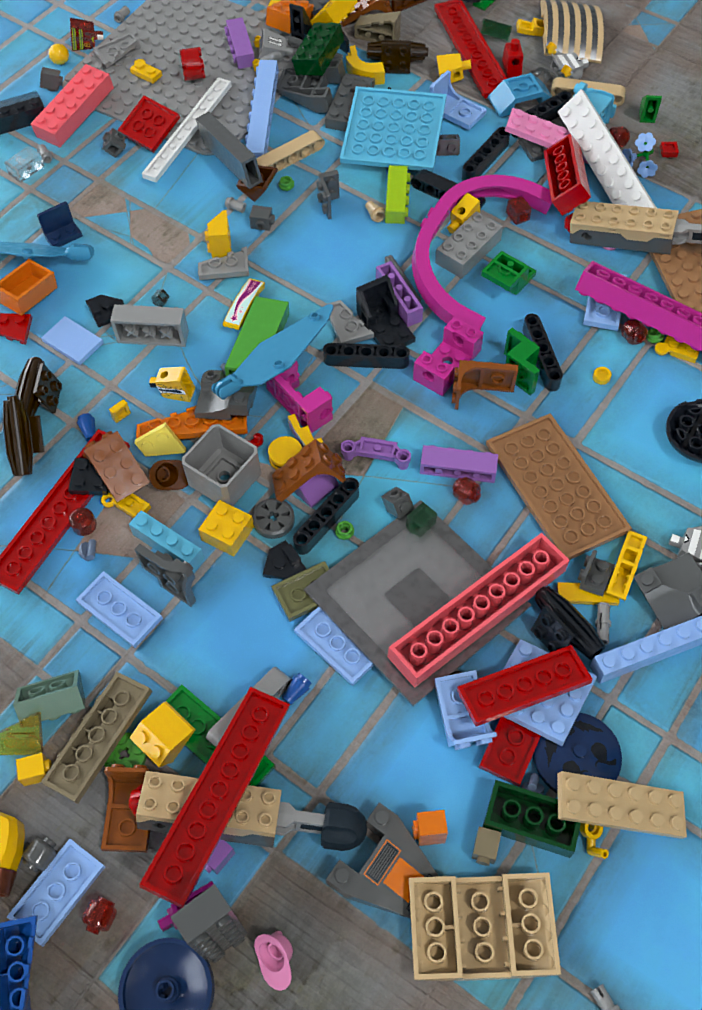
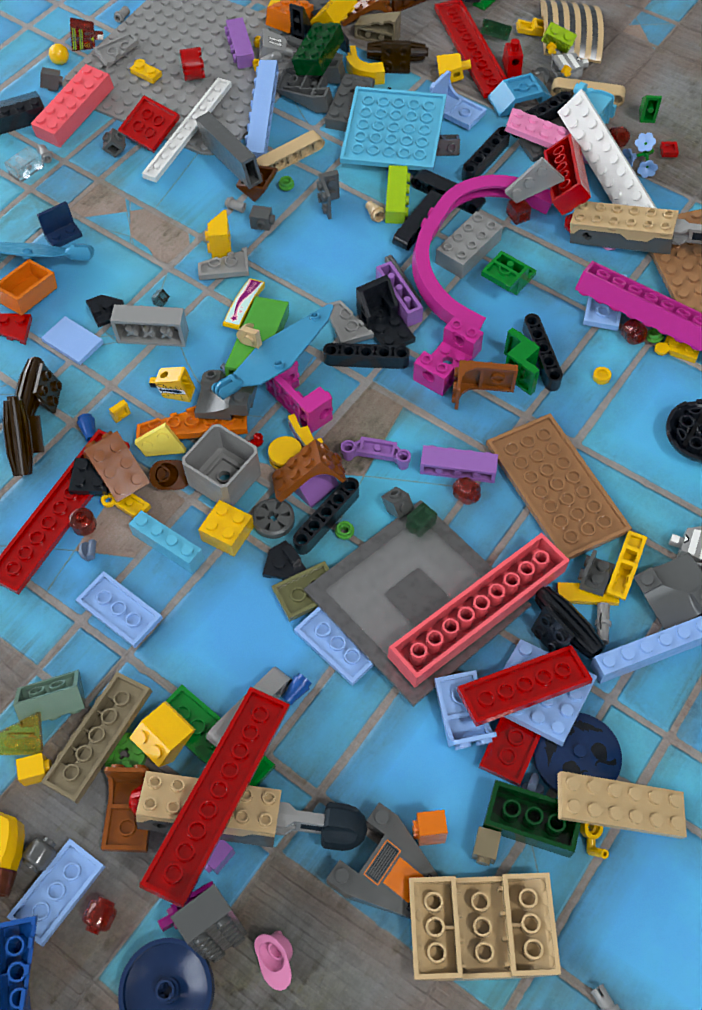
dark grey slope [134,543,196,607] -> none
yellow torso [447,193,480,234] -> none
none -> tan plate [236,323,262,349]
none -> black beam [392,190,443,251]
none -> light grey wing [505,157,565,203]
none -> lime brick [541,21,577,54]

